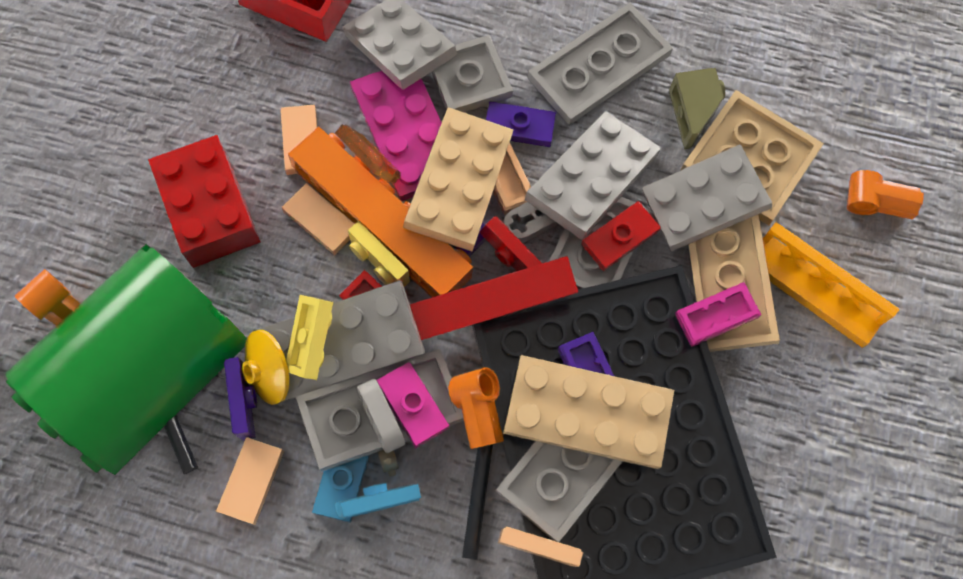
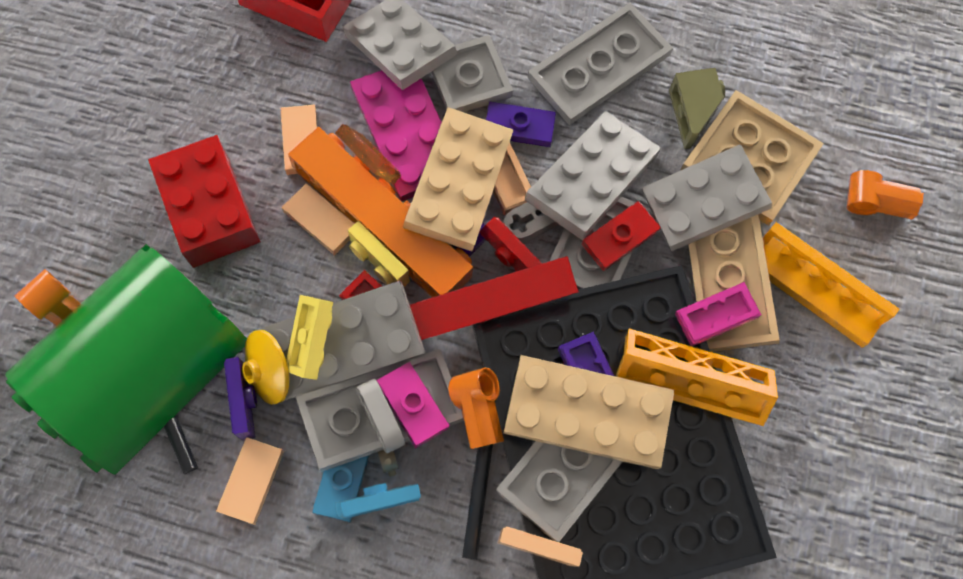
none -> light orange fence [616,329,778,427]

